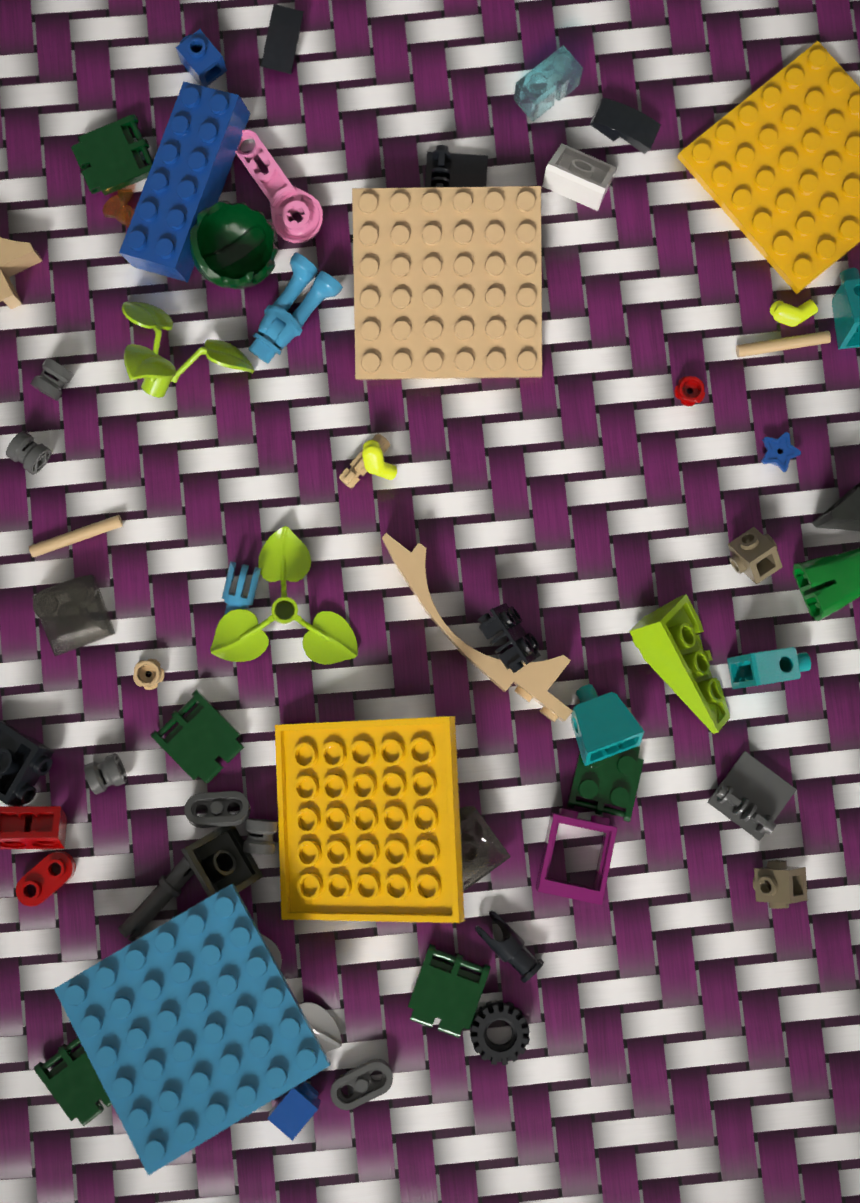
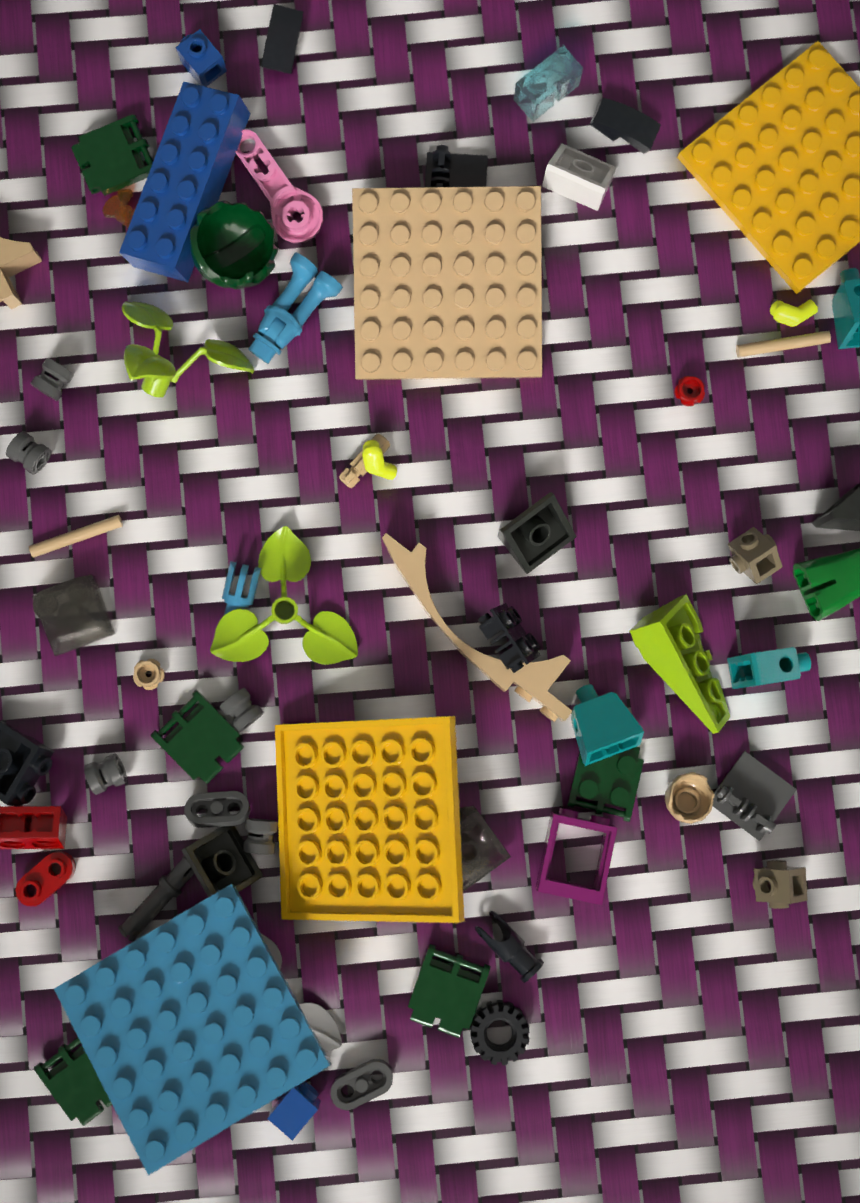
blue plate [761,432,801,472] -> none
none -> dark grey wheel [220,688,264,732]
none -> pearl dark grey slope [498,492,577,574]
none -> tan hair [665,772,715,824]

